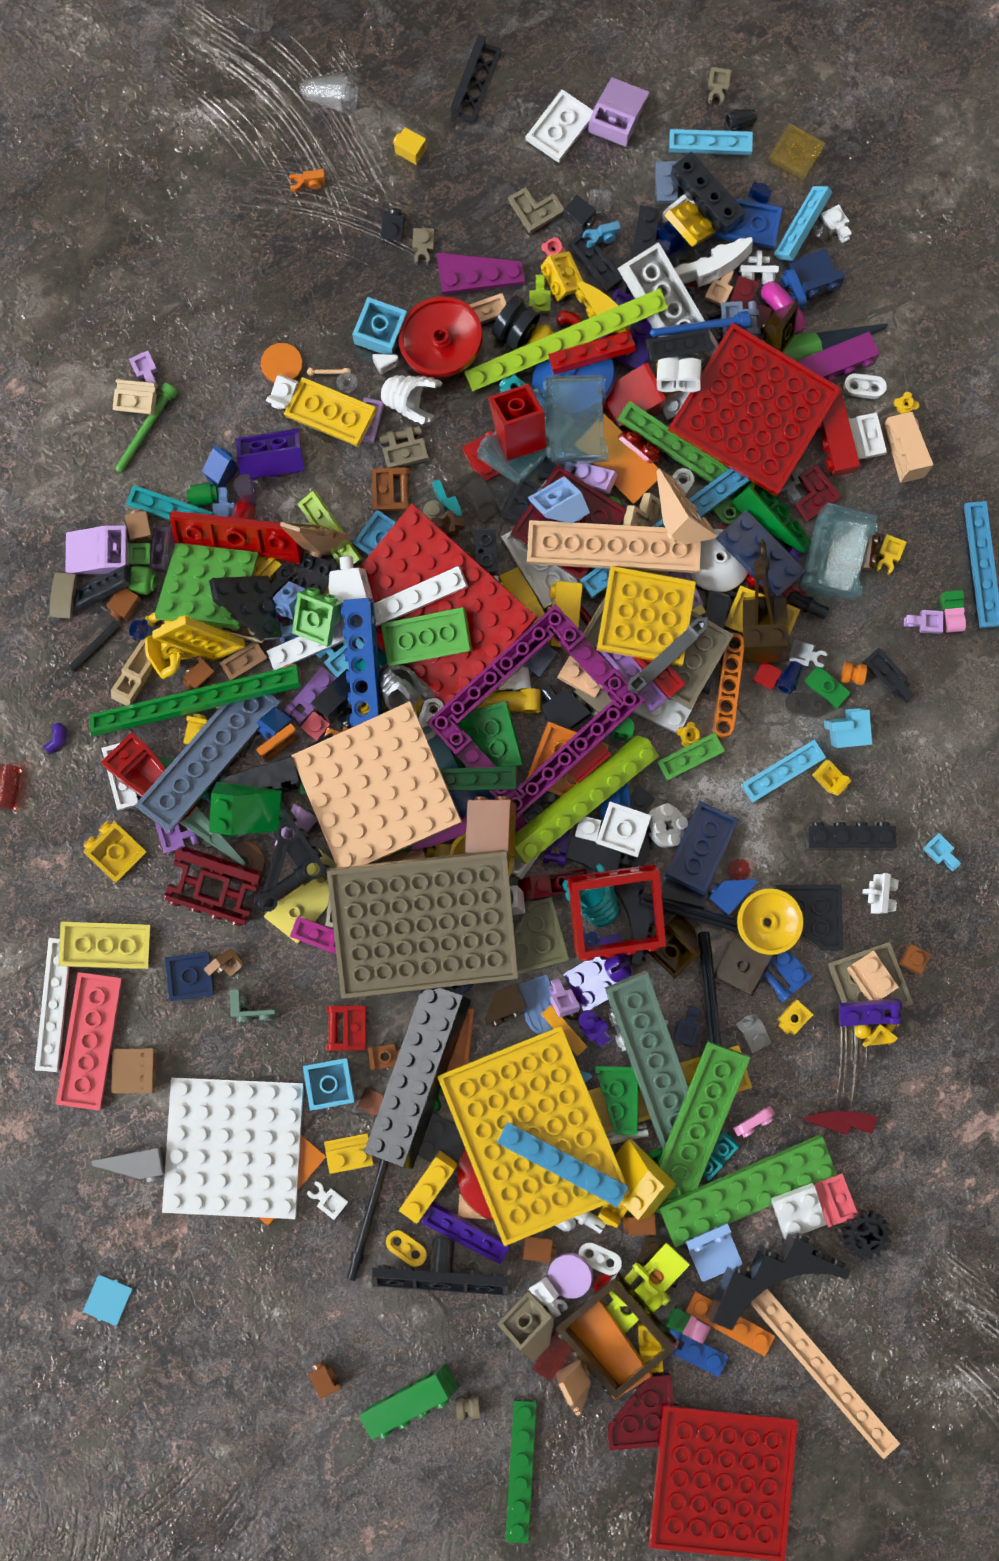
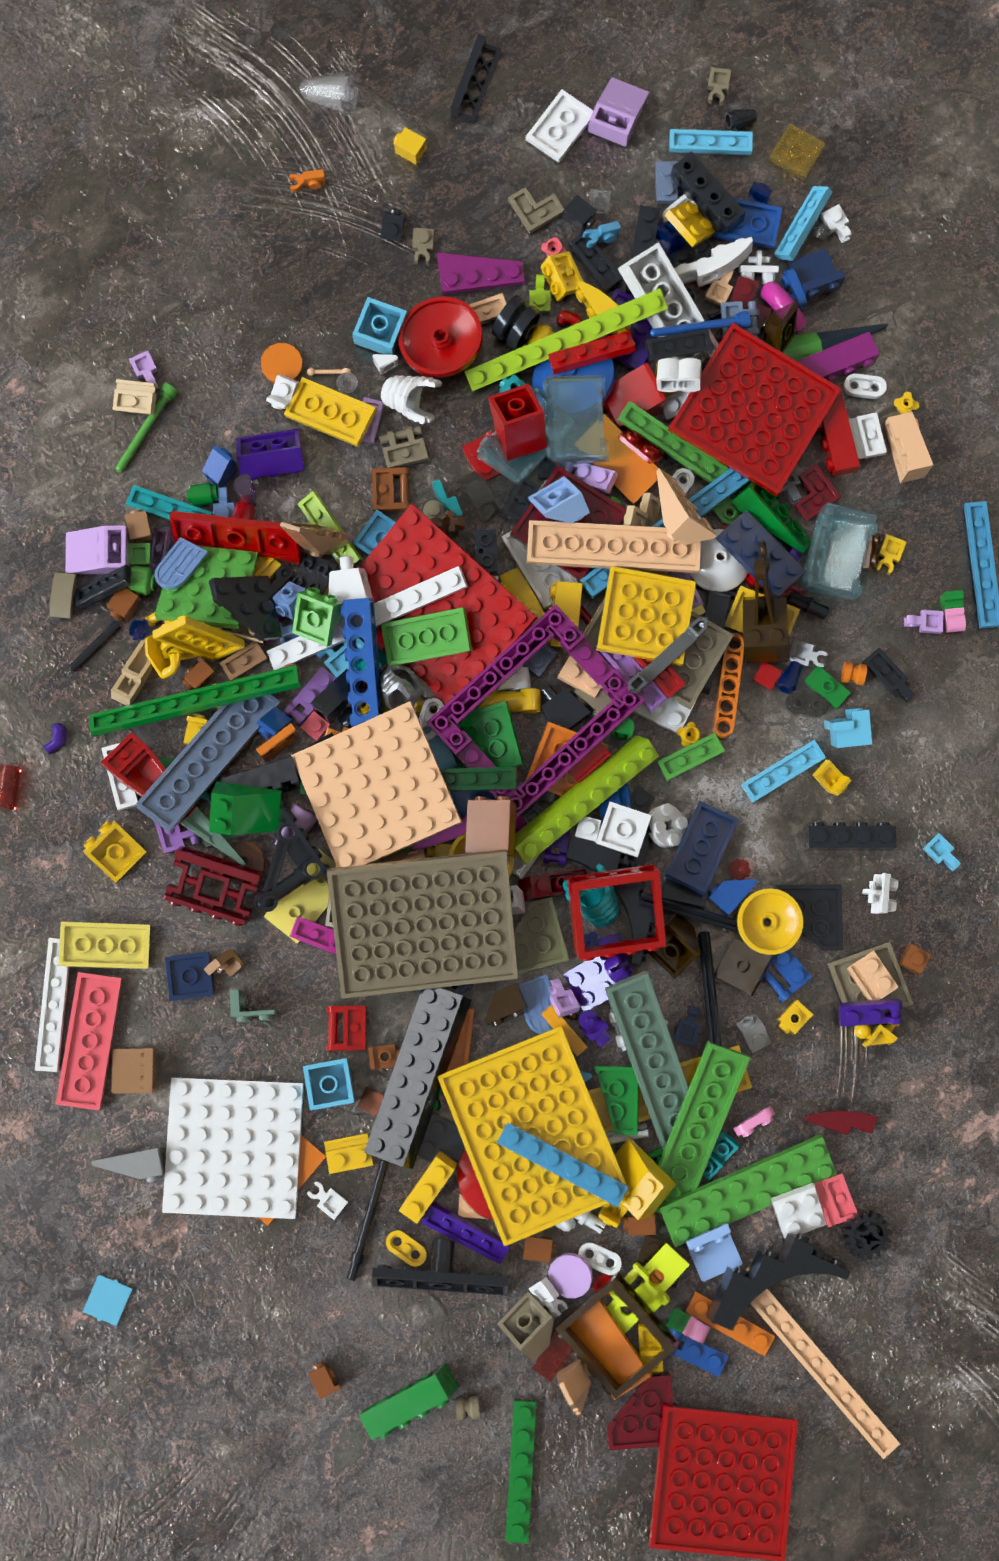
none -> medium blue window [155,537,209,589]

